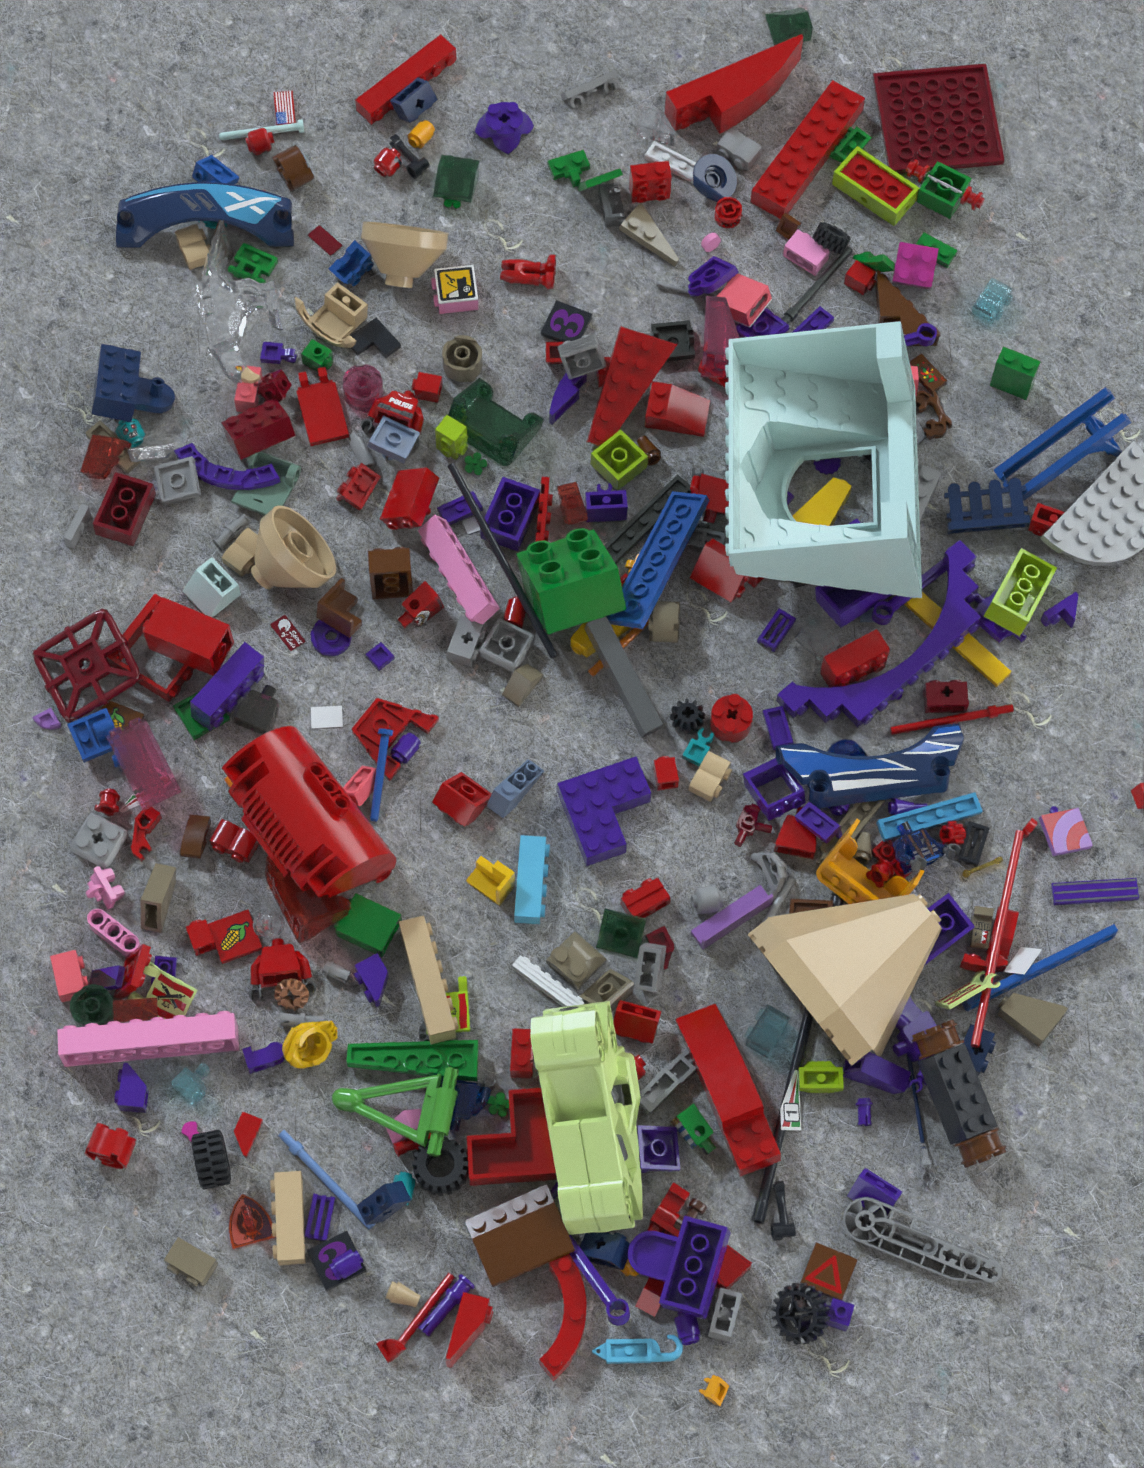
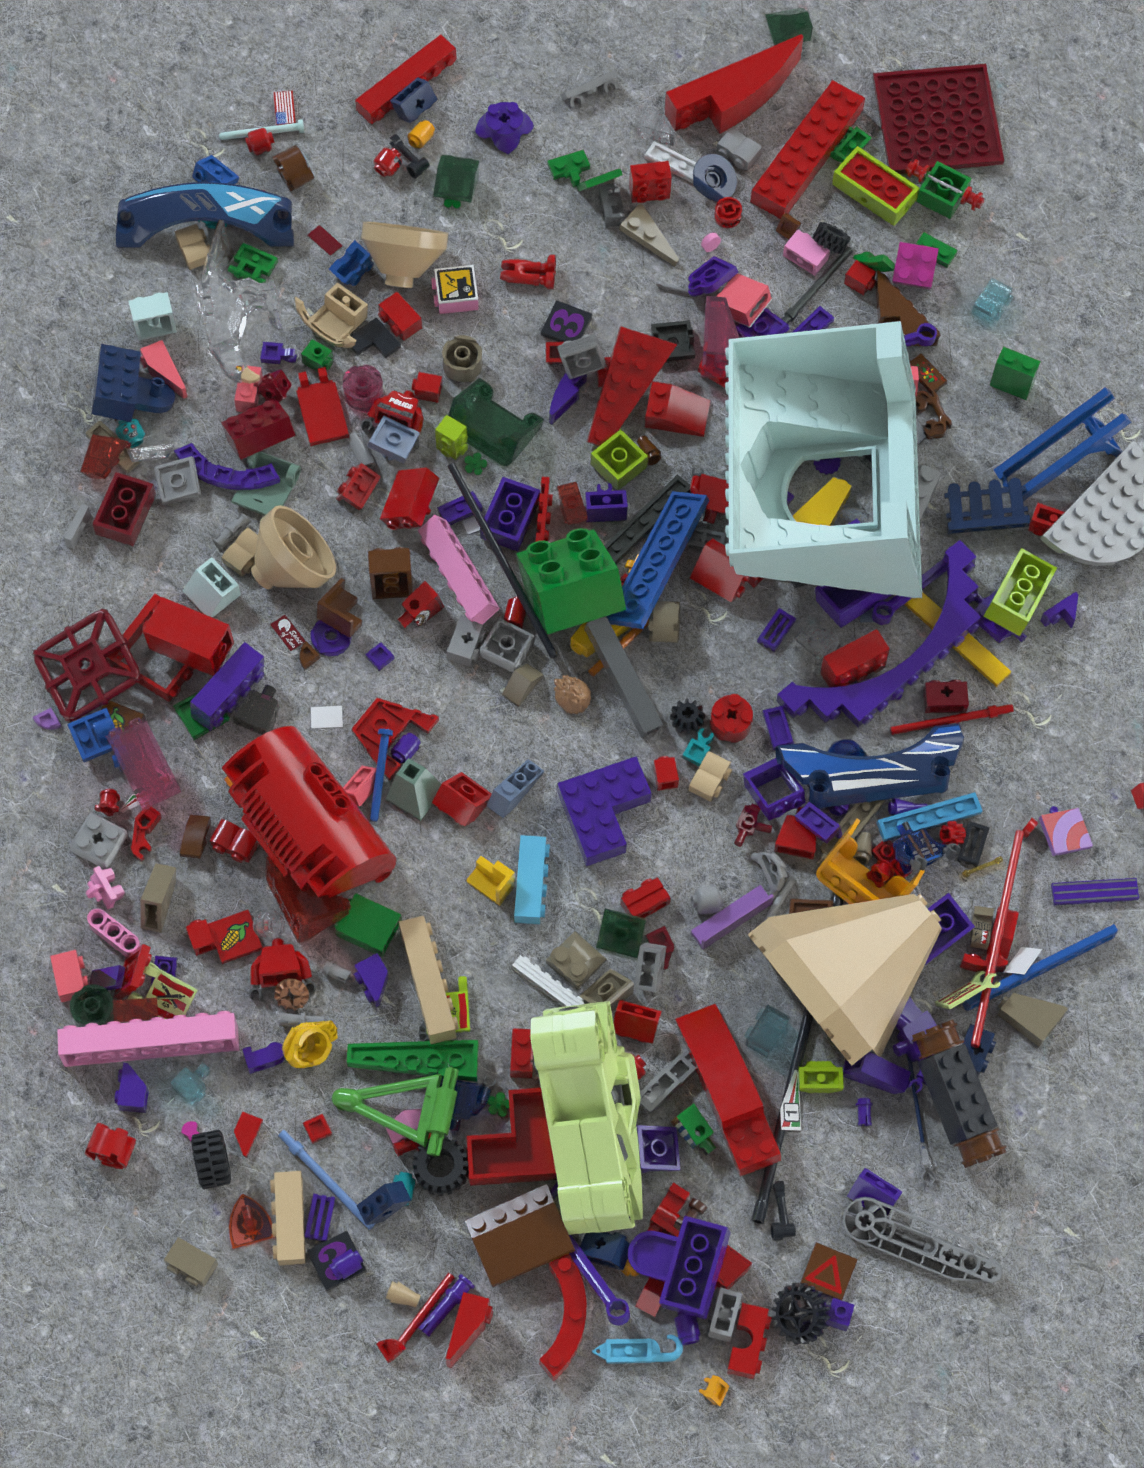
none -> light aqua brick [129,292,177,341]
none -> coral slope [140,340,187,398]
none -> reddish brown tile [299,641,320,671]
none -> red tile [303,1113,332,1144]
none -> red brick [378,292,422,341]
none -> sand green slope [386,758,441,821]
none -> medium nougat hair [554,675,591,714]
none -> red arch [727,1303,772,1379]

